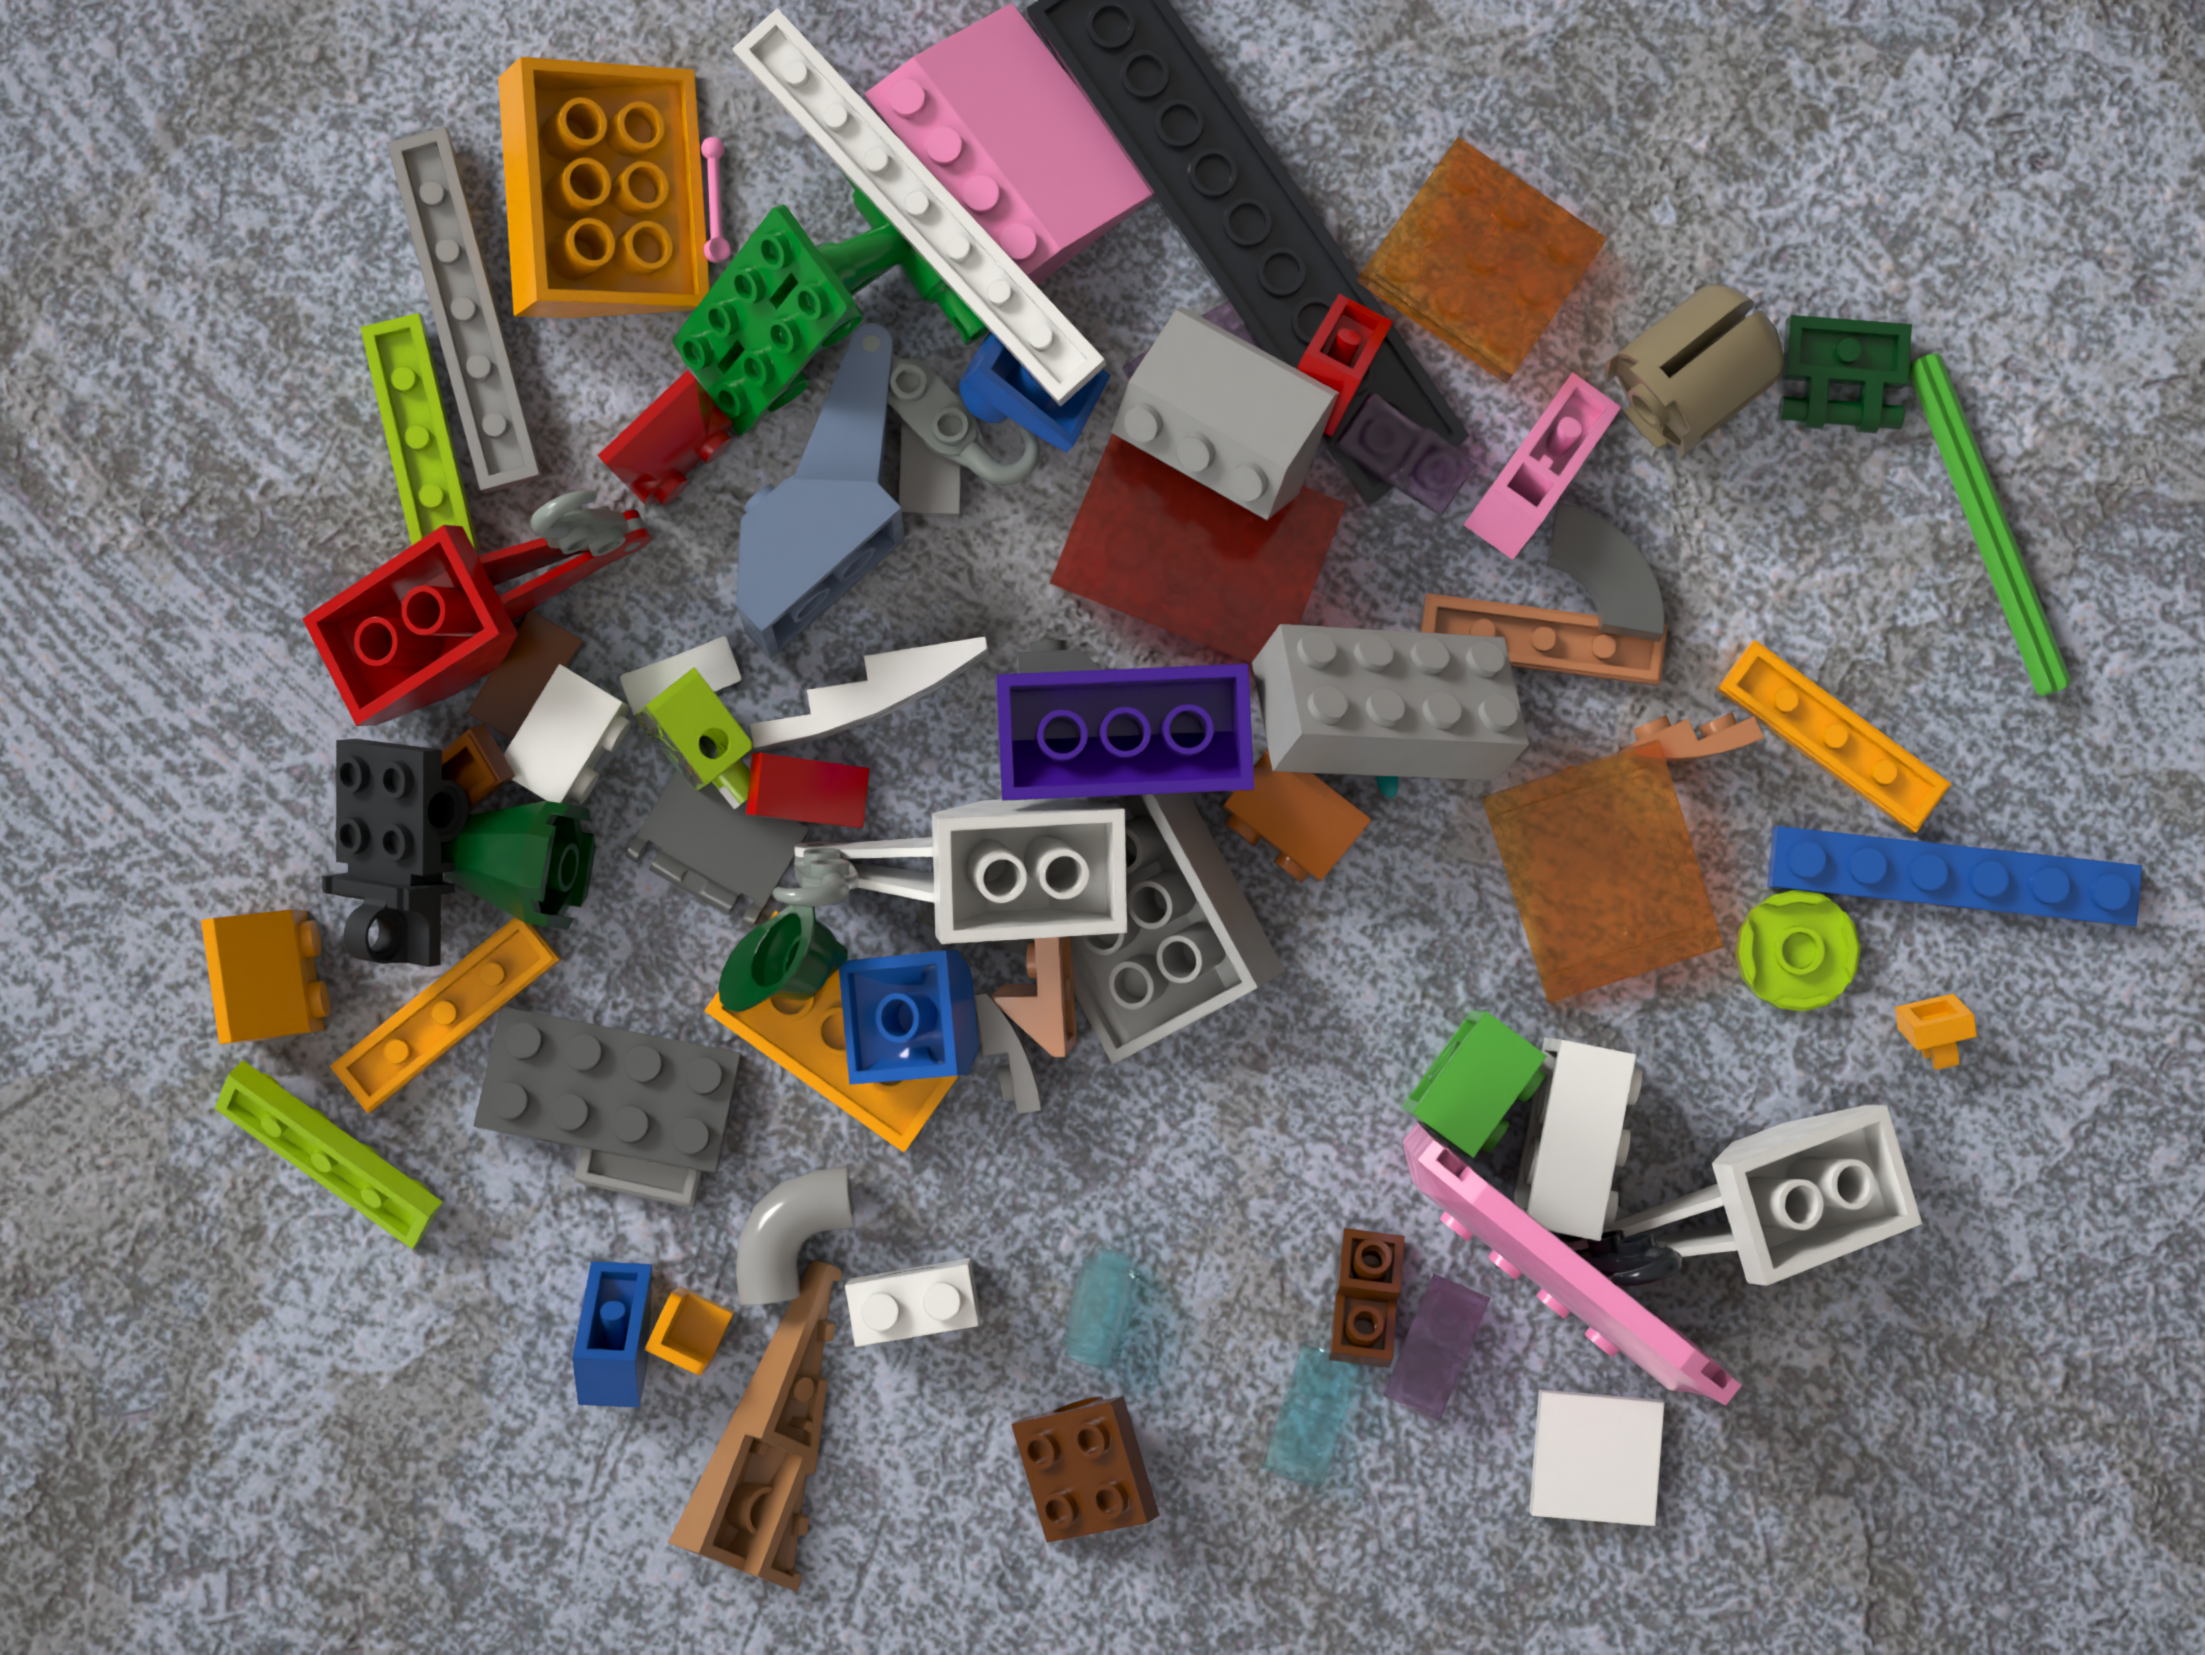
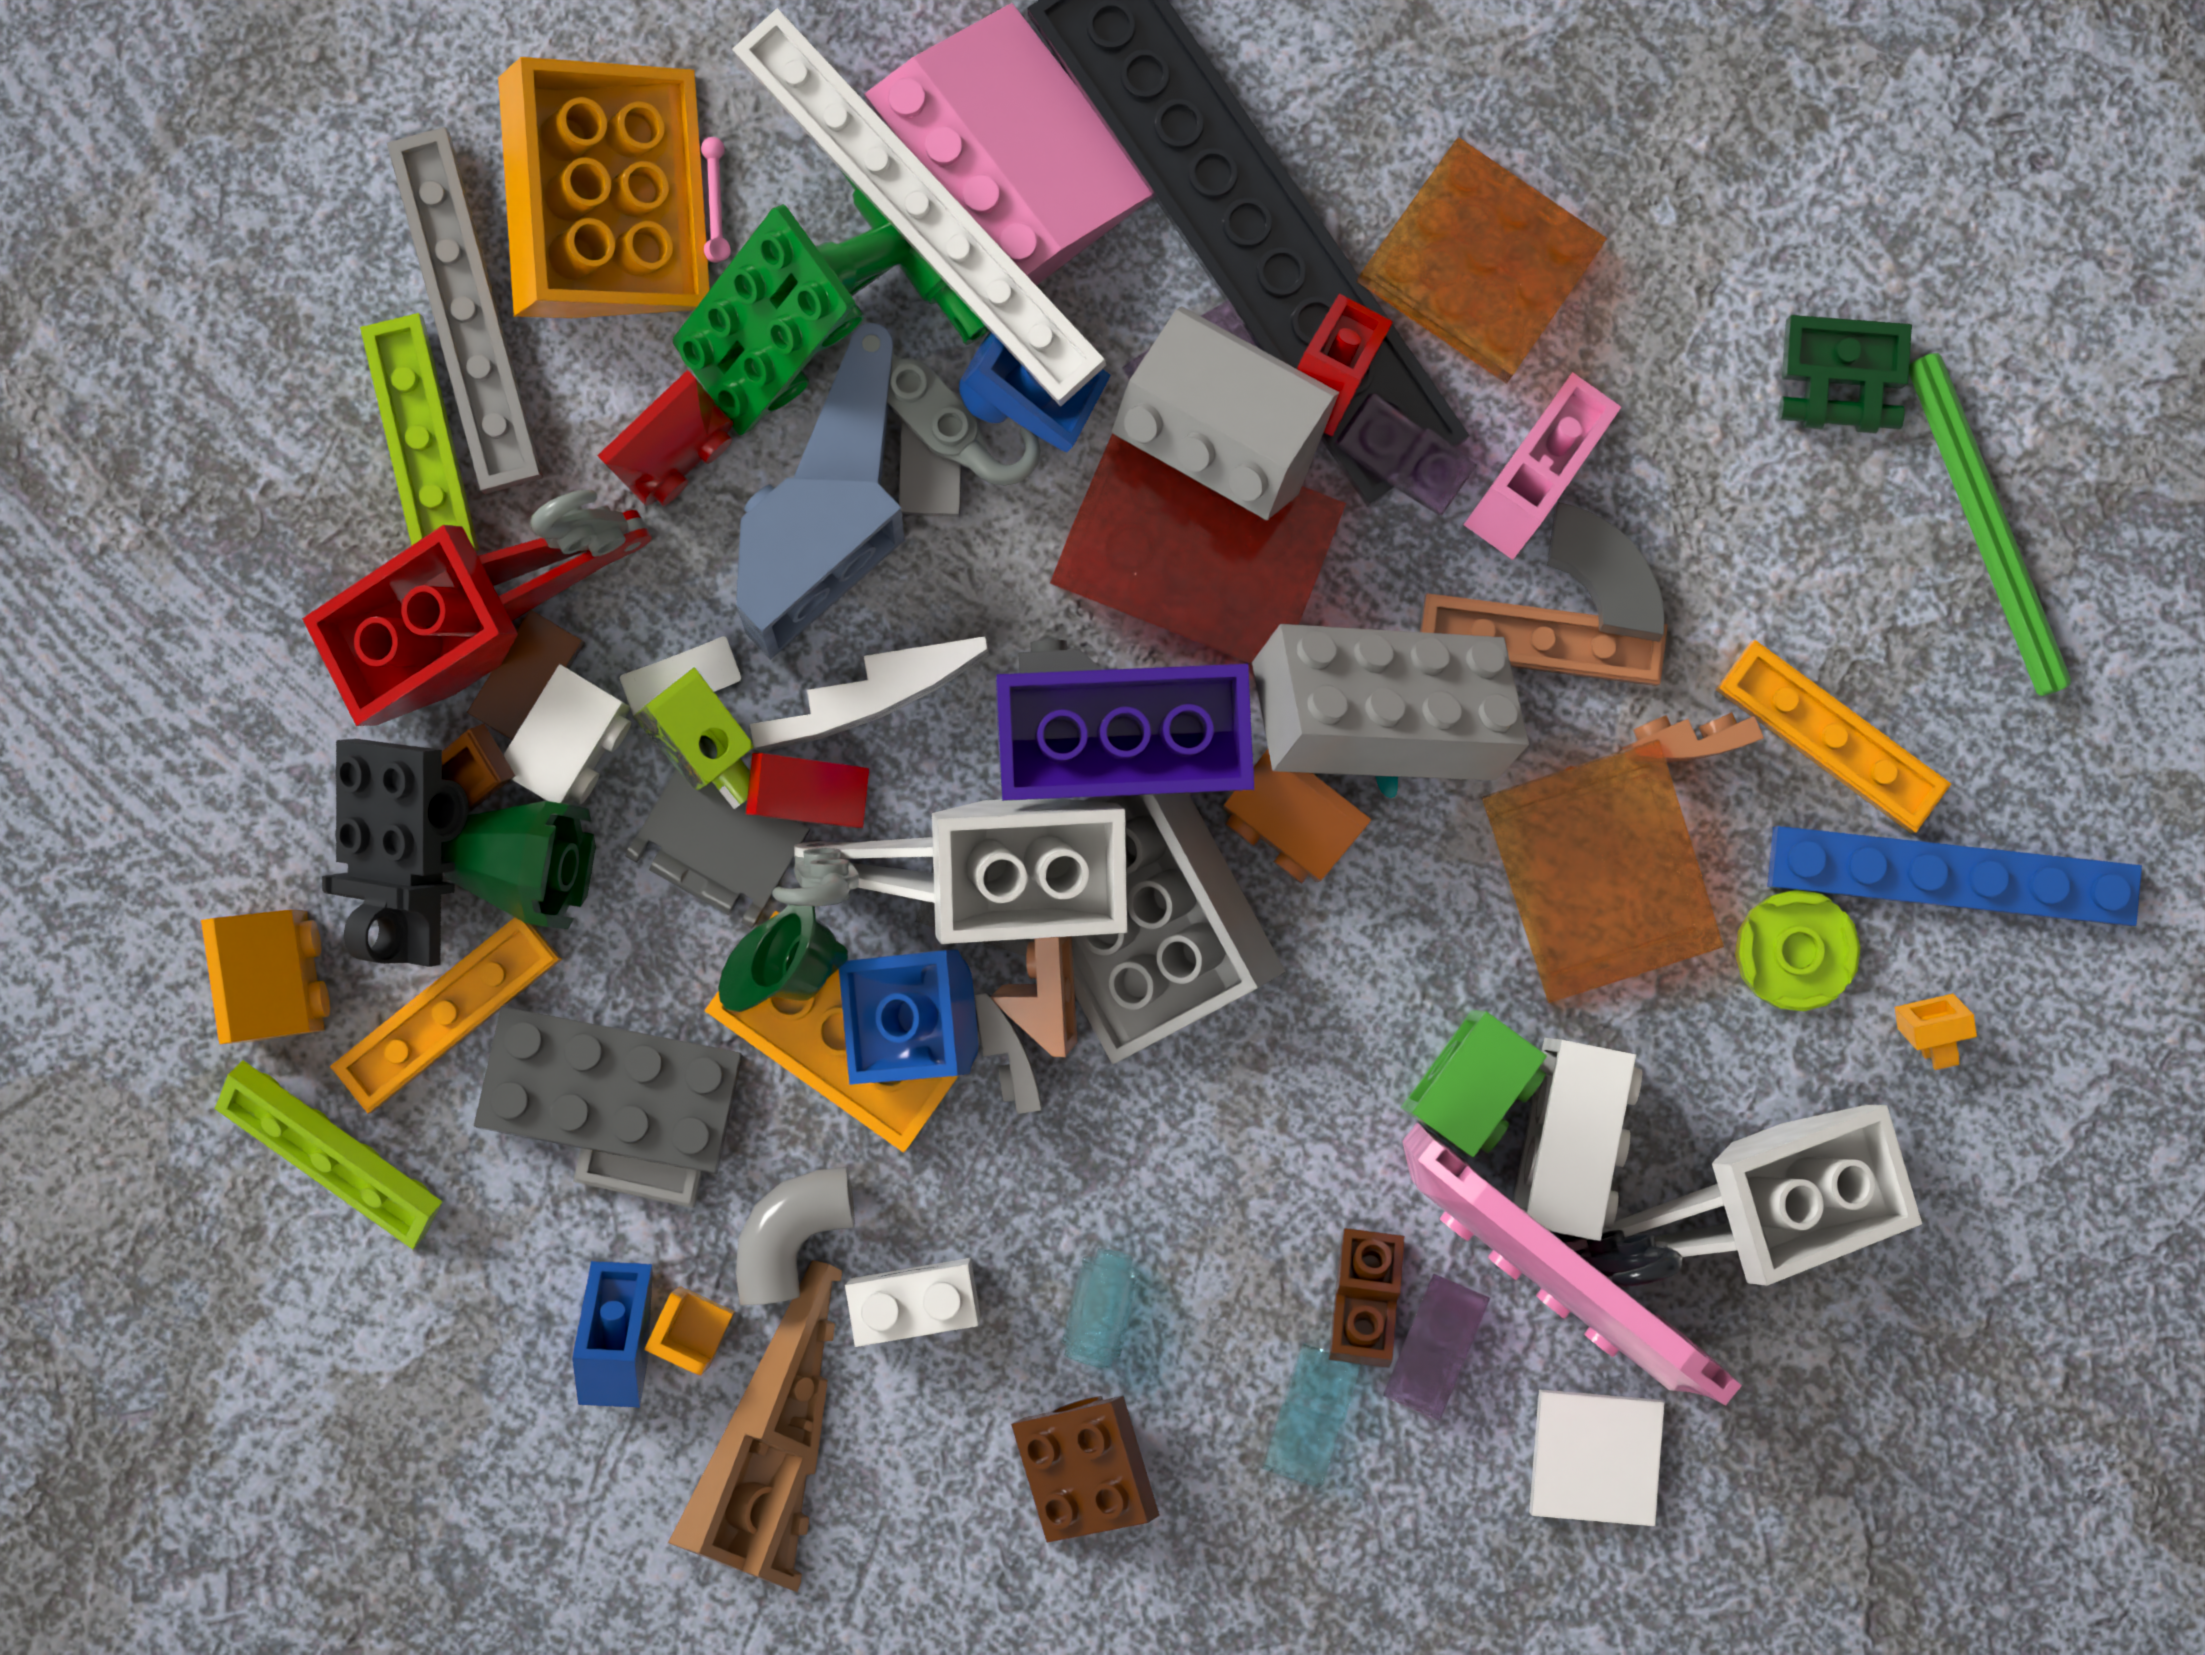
dark tan cylinder [1604,283,1784,459] -> none

